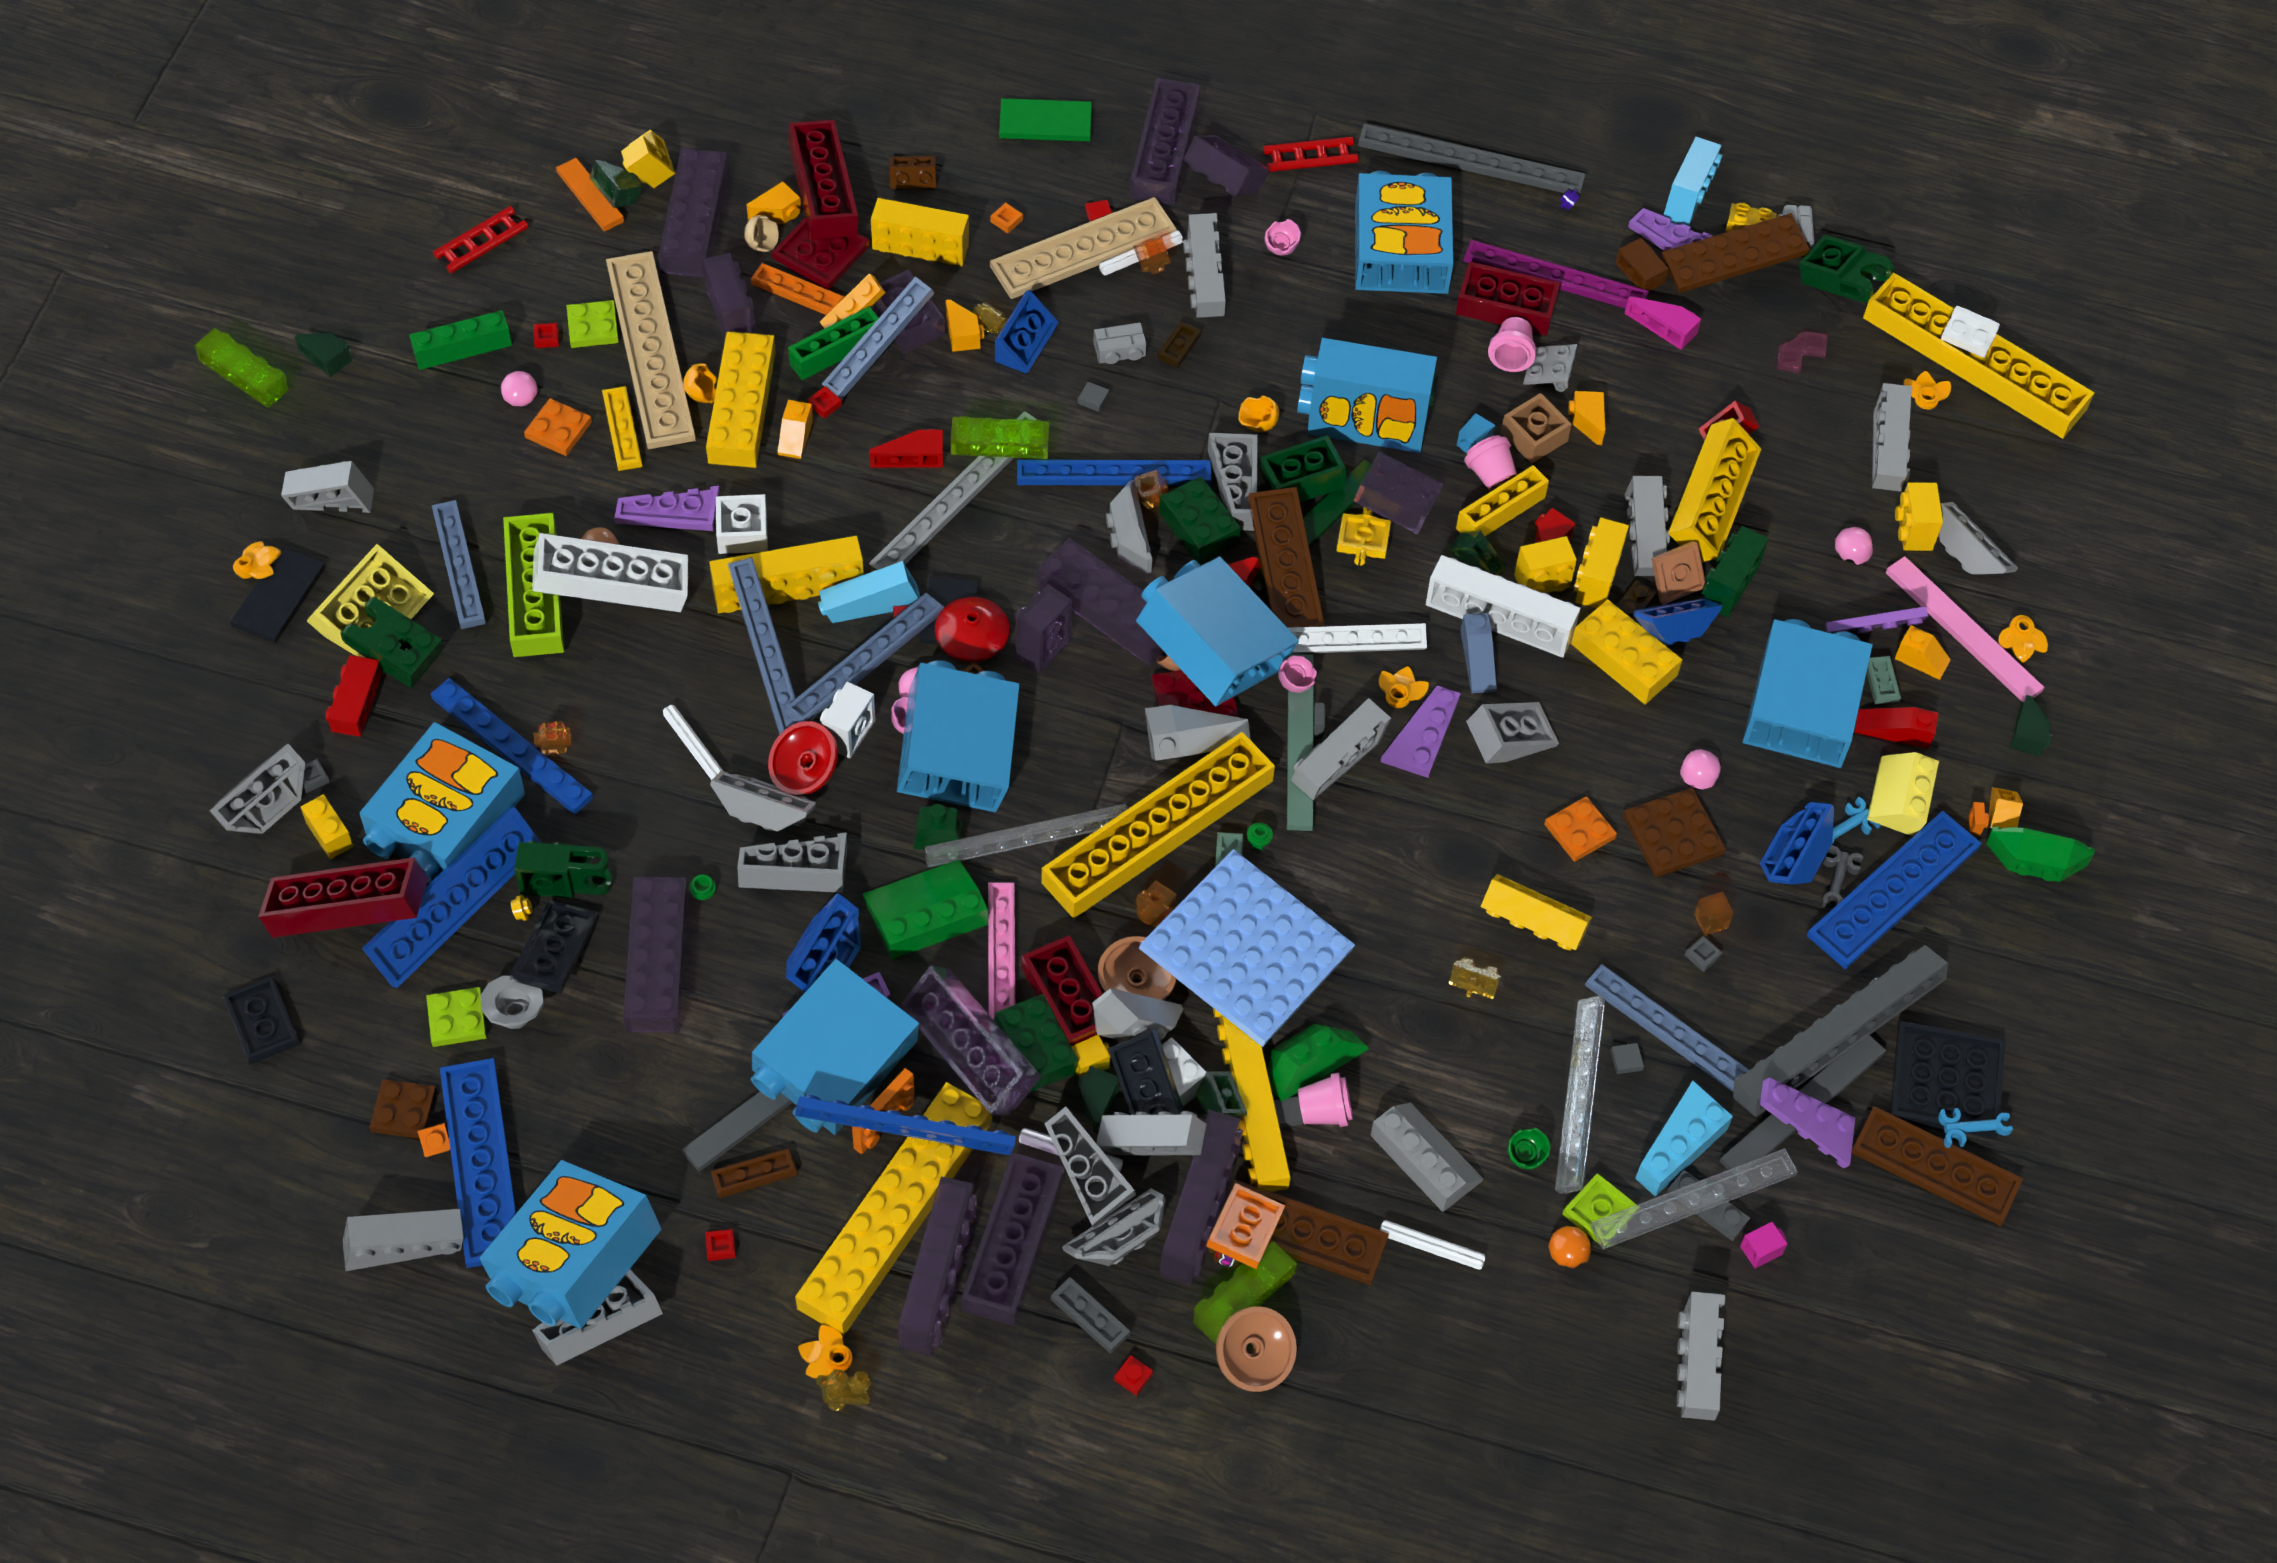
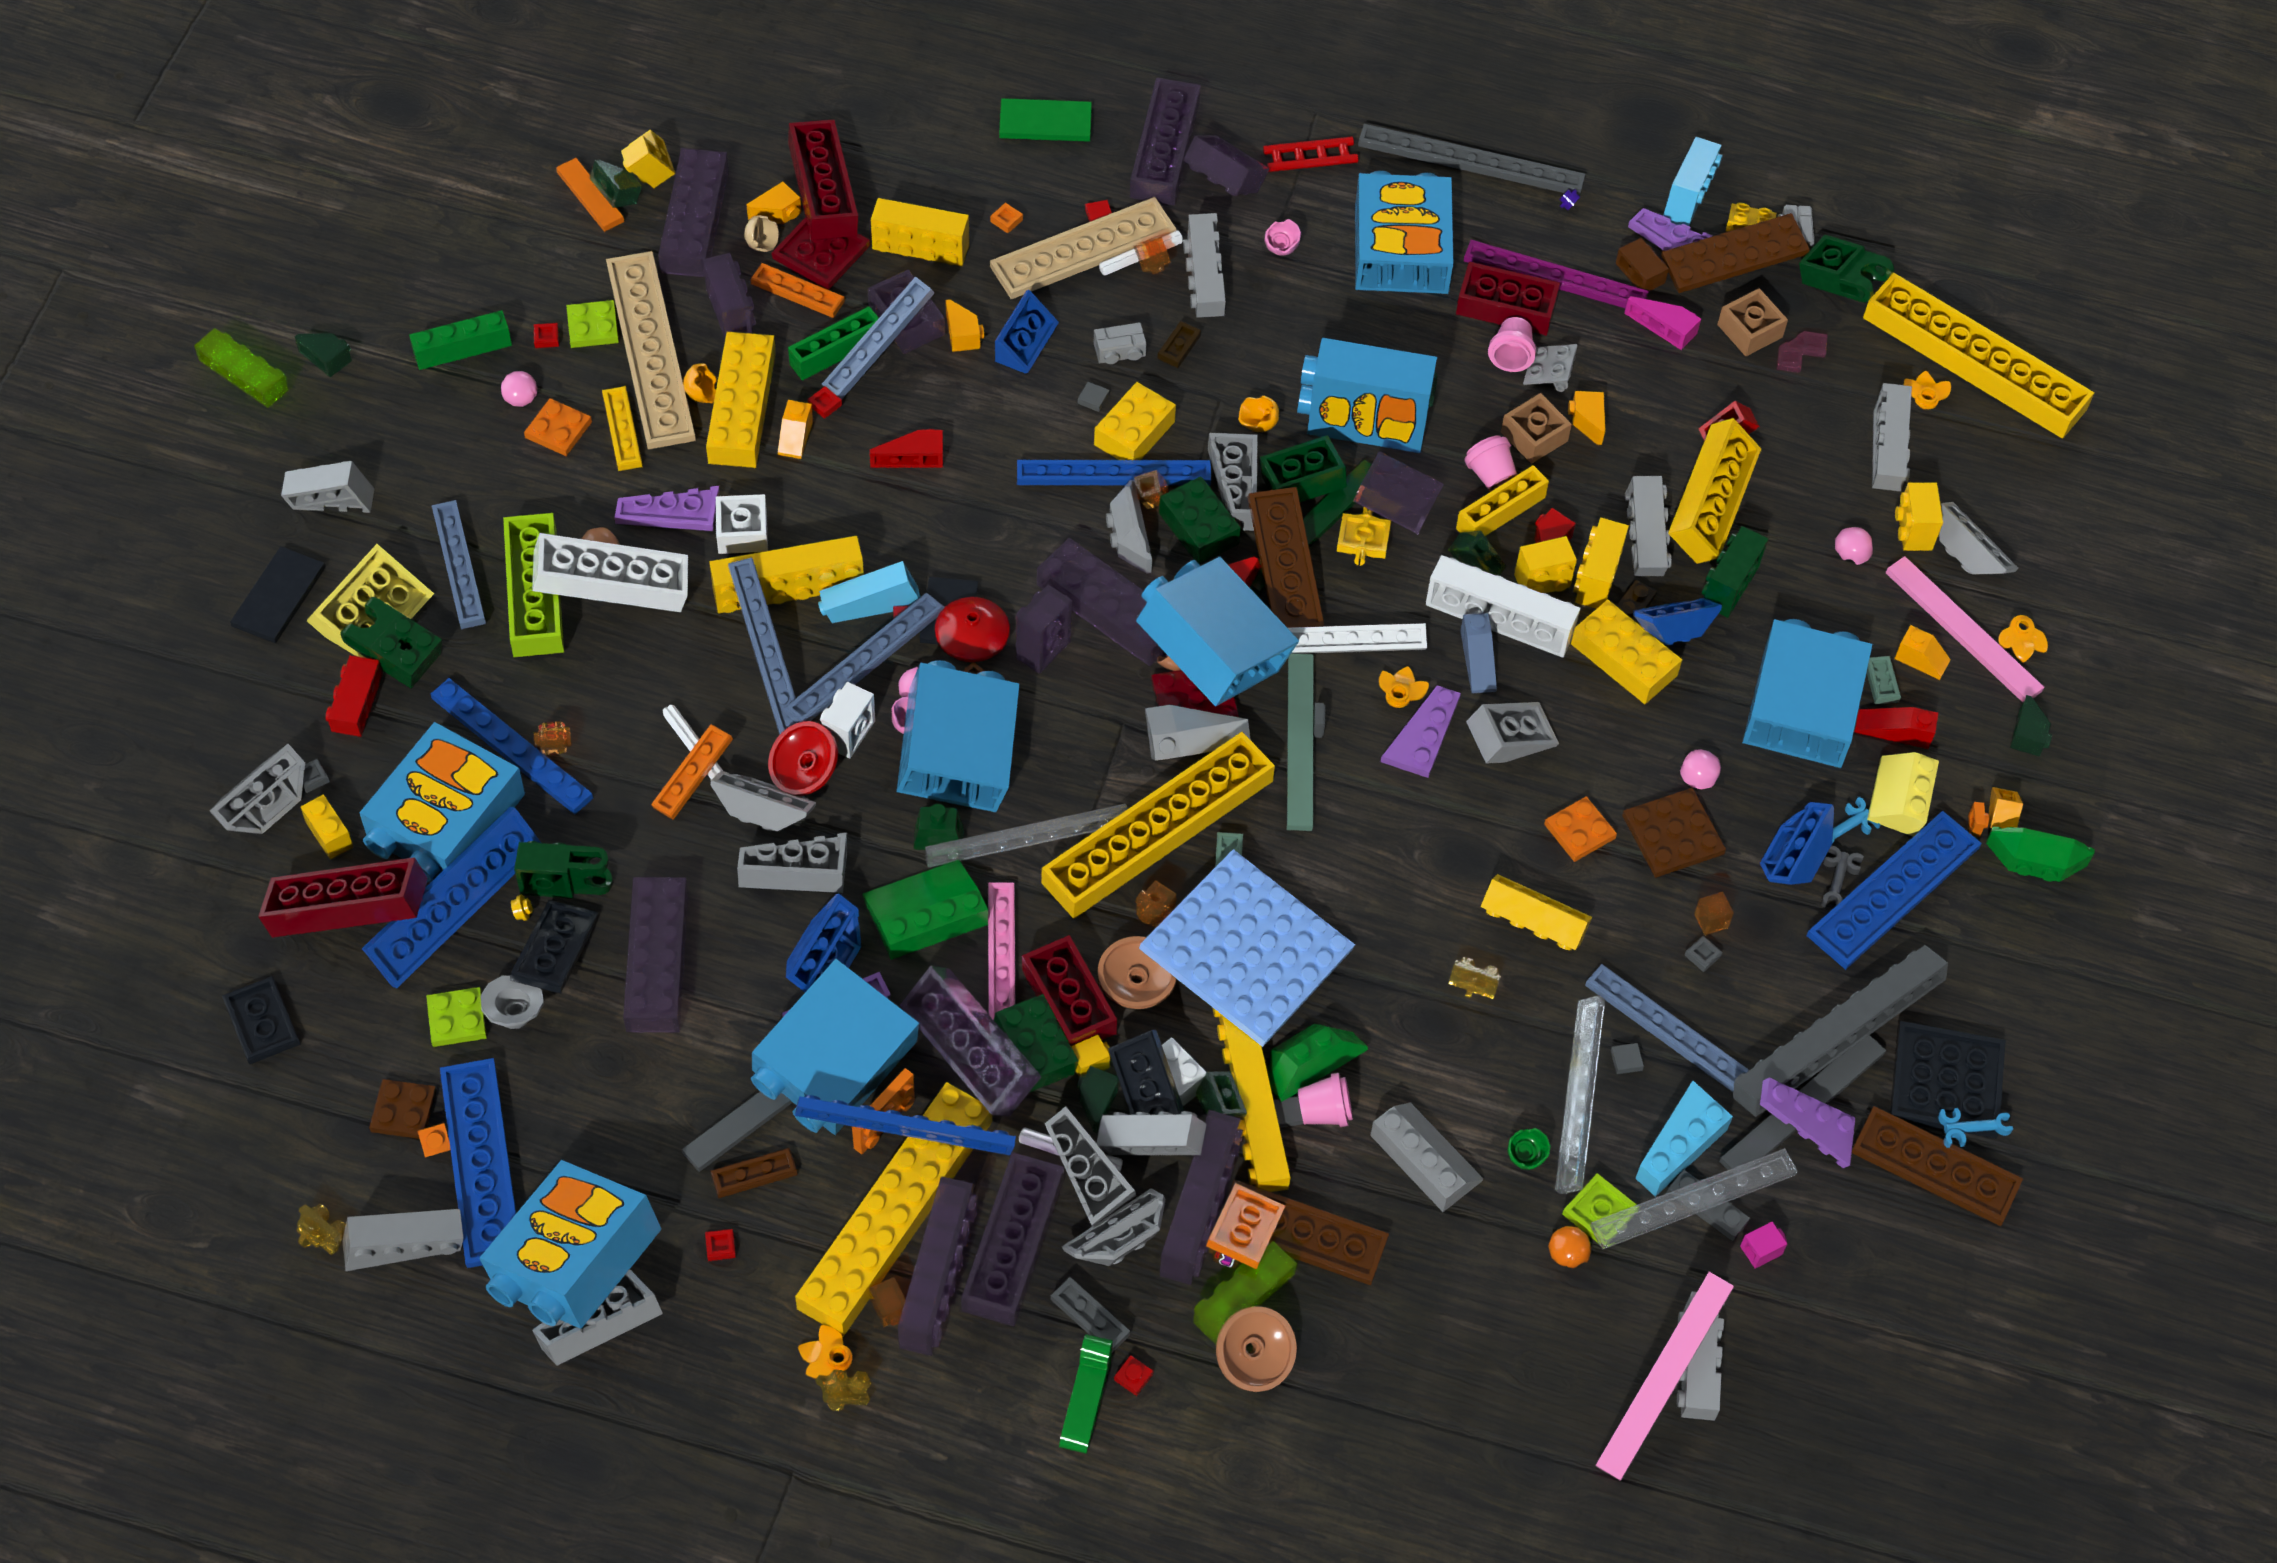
light orange plate [233,541,282,579] -> none
red bar [433,206,529,274] -> none
green plate [689,875,716,900] -> none
light orange plate [820,274,886,329] -> none
light grey plate [868,411,1043,572] -> none
reddish brown bracket [889,156,936,189] -> none
clear neon green brick [951,416,1049,459] -> none
clear yellow brick [972,302,1008,335] -> none
light grey wedge [1092,988,1183,1041] -> none
green plate [1247,823,1273,851] -> none
bright pink hair [1278,655,1317,693] -> none
light grey wedge [1291,698,1391,800] -> none
white axle [1380,1220,1485,1269] -> none
dark azure brick [1457,413,1495,453] -> none
nougat plate [1651,541,1706,604] -> none
medium lavender wing [1825,606,1928,634] -> none
white bracket [1941,306,2000,358] -> none
none -> clear yellow hips [297,1203,346,1255]
none -> orange tile [651,724,733,820]
none -> clear orange brick [869,1277,909,1327]
none -> green beam [1059,1334,1113,1454]
none -> yellow brick [1094,382,1176,460]
none -> bright pink tile [1596,1272,1734,1481]
none -> medium nougat brick [1717,288,1788,356]

